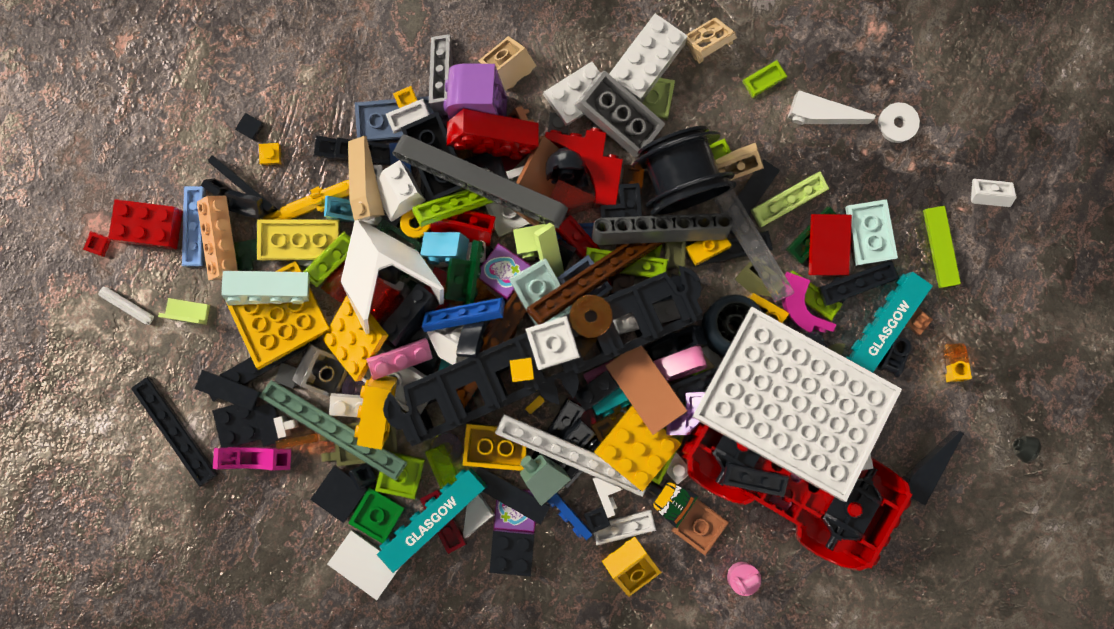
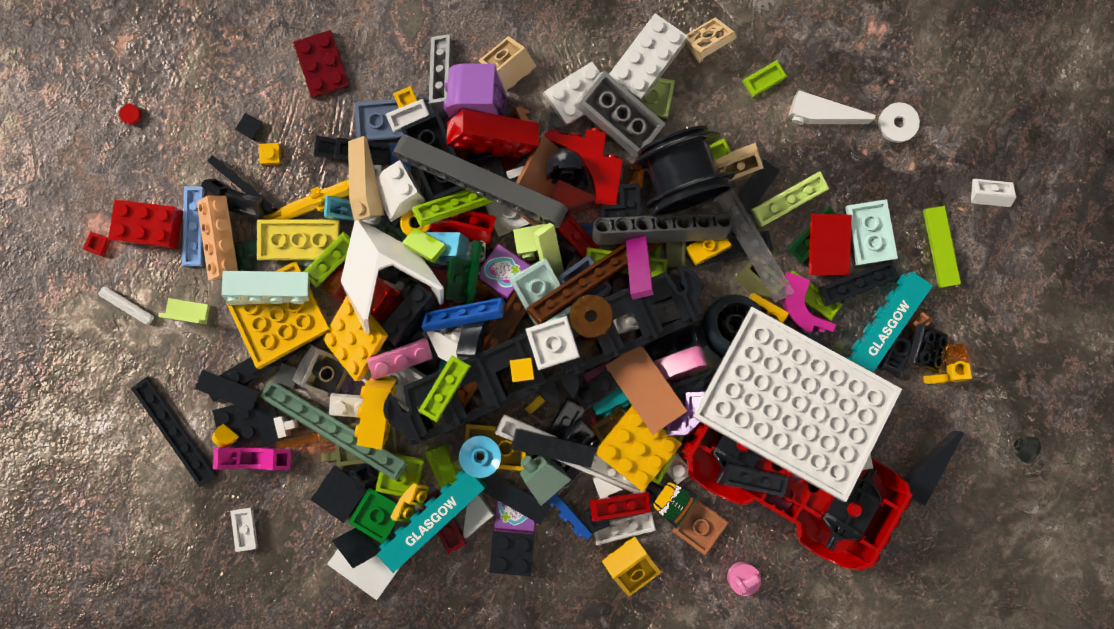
none -> red tile [119,104,142,125]
none -> yellow tile [212,424,239,448]
none -> white plate [230,507,258,552]
none -> dark red plate [293,30,350,99]
none -> black sticker [332,528,380,568]
none -> yellow slope [391,483,430,522]
none -> lime tile [402,228,447,263]
none -> lime tile [418,355,471,422]
none -> medium azure dish [459,436,501,478]
none -> black tile [510,428,596,468]
none -> red tile [590,491,651,521]
none -> magenta tile [626,236,654,300]
none -> black tile [908,324,948,373]
none -> yellow tile [923,374,949,384]

